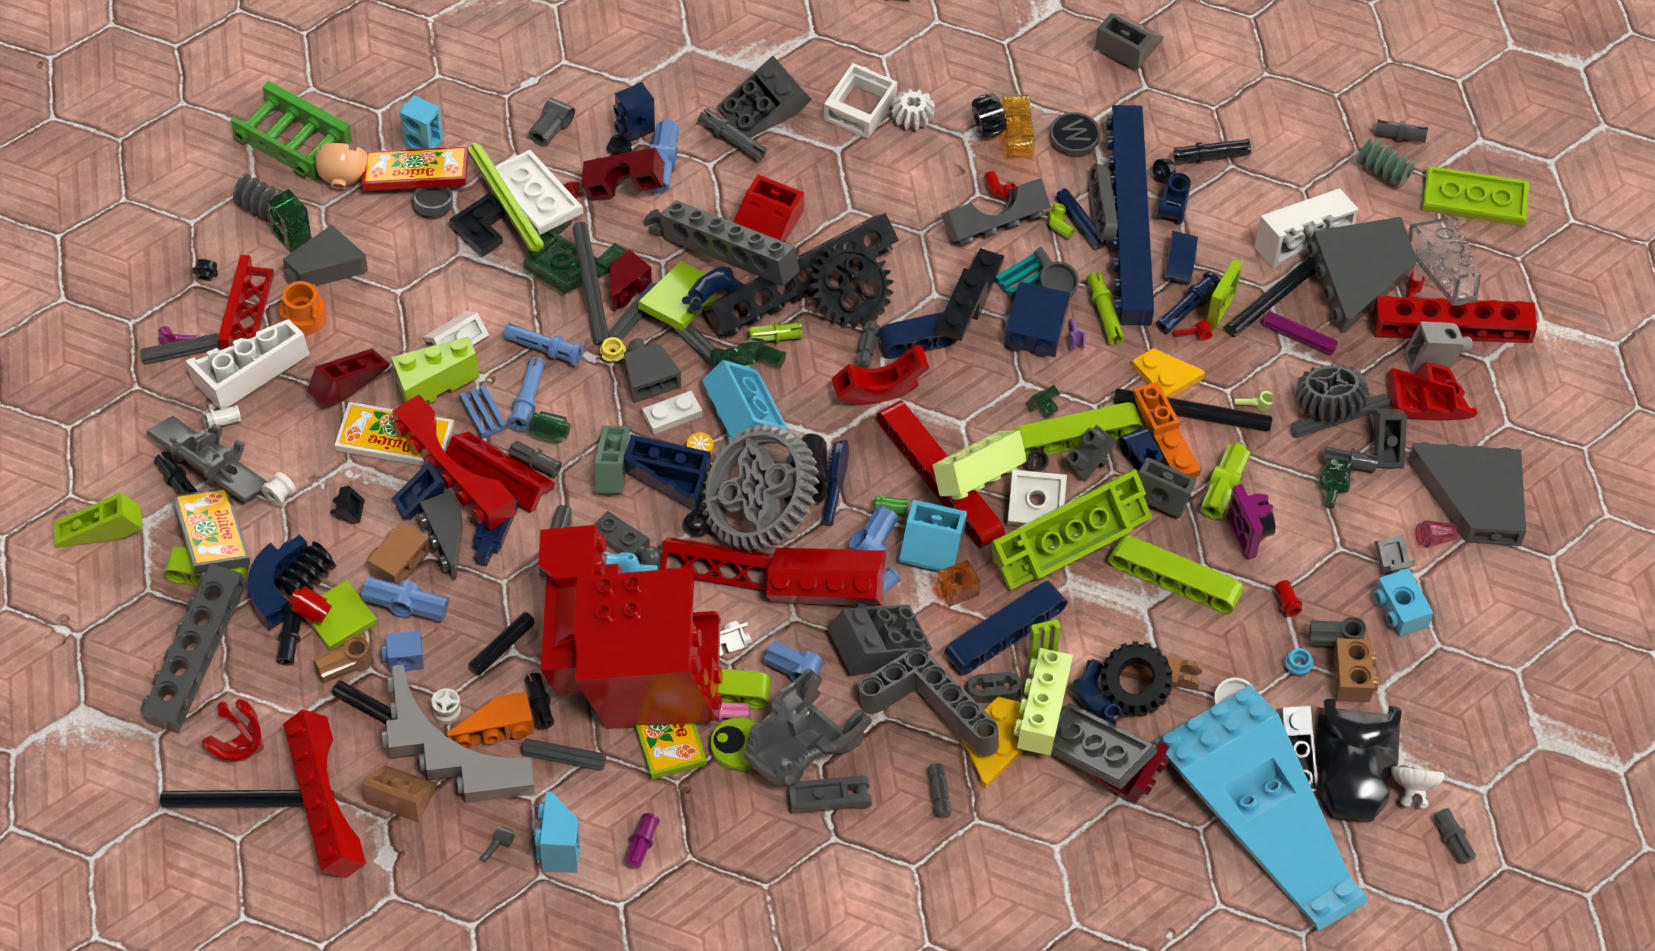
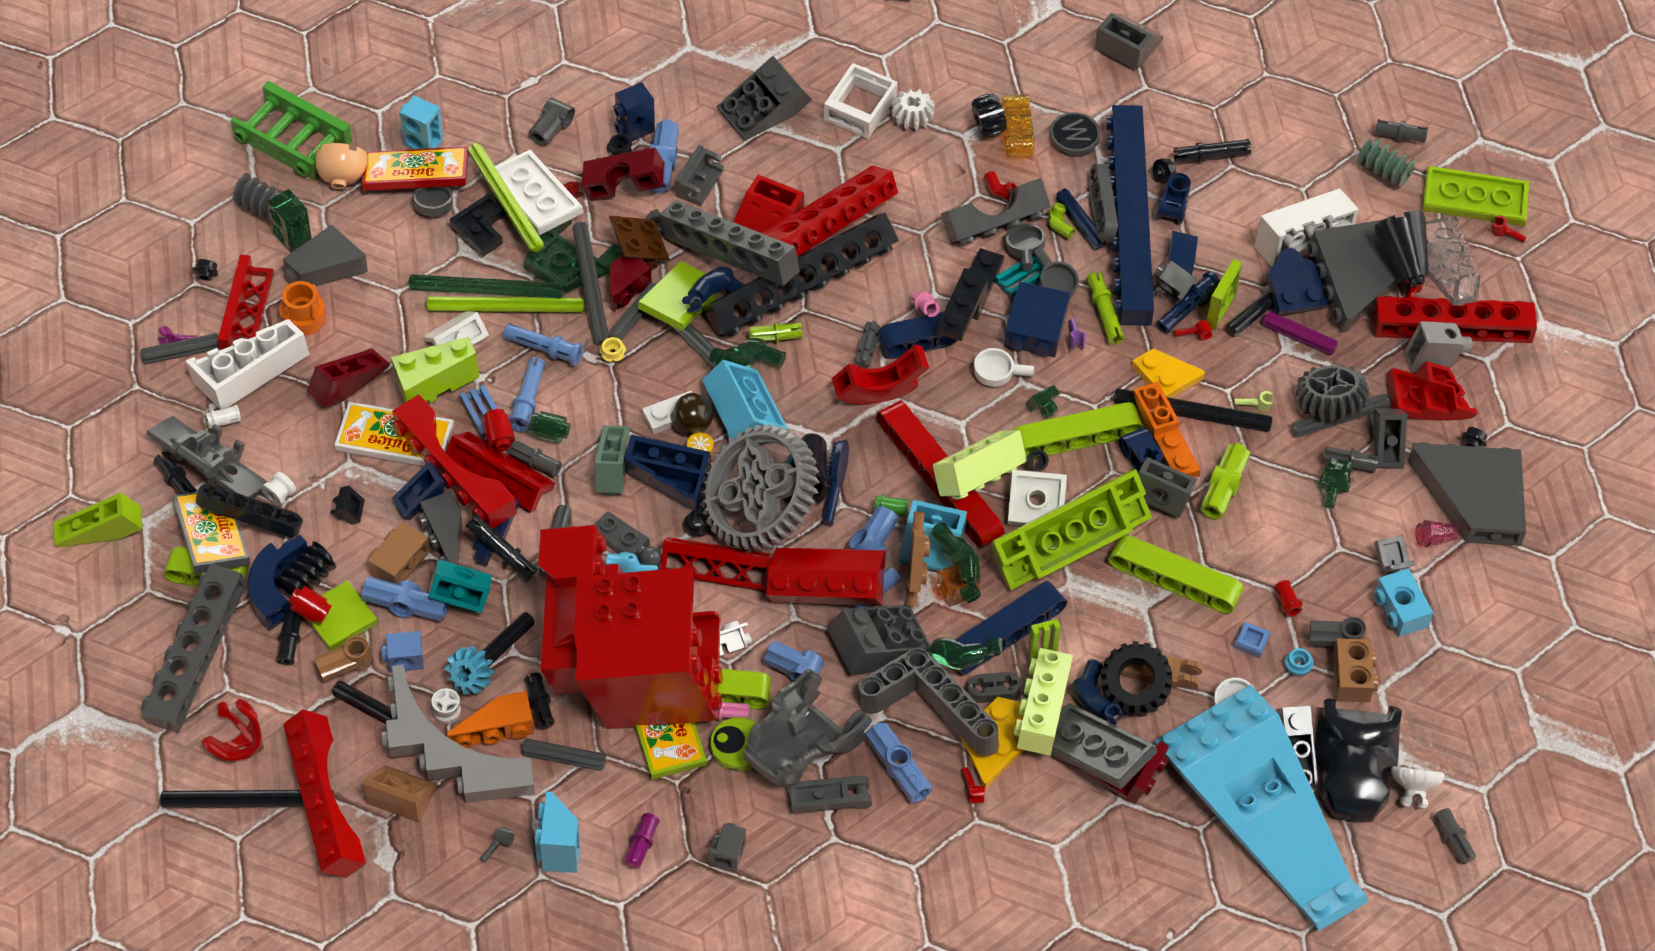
dark grey torso [624,338,681,403] -> none
dark grey pin [698,108,767,162] -> none
black gear [808,242,893,328] -> none
dark grey axle [928,763,951,818] -> none
dark grey hips [1066,425,1117,480] -> none
magenta piece [1226,484,1276,560] -> none
none -> black beam [196,484,303,537]
none -> clear green axle [409,274,564,298]
none -> lime axle [427,296,584,313]
none -> teal brick [428,559,492,613]
none -> medium azure gear [444,646,495,695]
none -> black pin [465,513,538,582]
none -> red brick [482,409,515,451]
none -> reddish brown hinge [609,216,670,270]
none -> dark brown hair [671,393,714,437]
none -> dark grey hinge [675,145,724,206]
none -> dark grey brick [709,823,746,873]
none -> red brick [762,165,898,257]
none -> medium blue piece [865,722,933,803]
none -> medium nougat plate [905,511,930,607]
none -> bright pink axle [911,290,940,317]
none -> clear green arm [925,637,1003,670]
none -> clear green arm [931,522,981,603]
none -> red hand [961,767,985,803]
none -> white piece [974,348,1034,387]
none -> dark grey piece [1006,223,1045,271]
none -> dark grey brick [1153,261,1197,301]
none -> medium blue tile [1234,622,1271,658]
none -> dark blue plate [1266,248,1328,315]
none -> black cone [1374,210,1429,287]
none -> black plate [1461,427,1488,447]
none -> red hand [1491,216,1527,243]

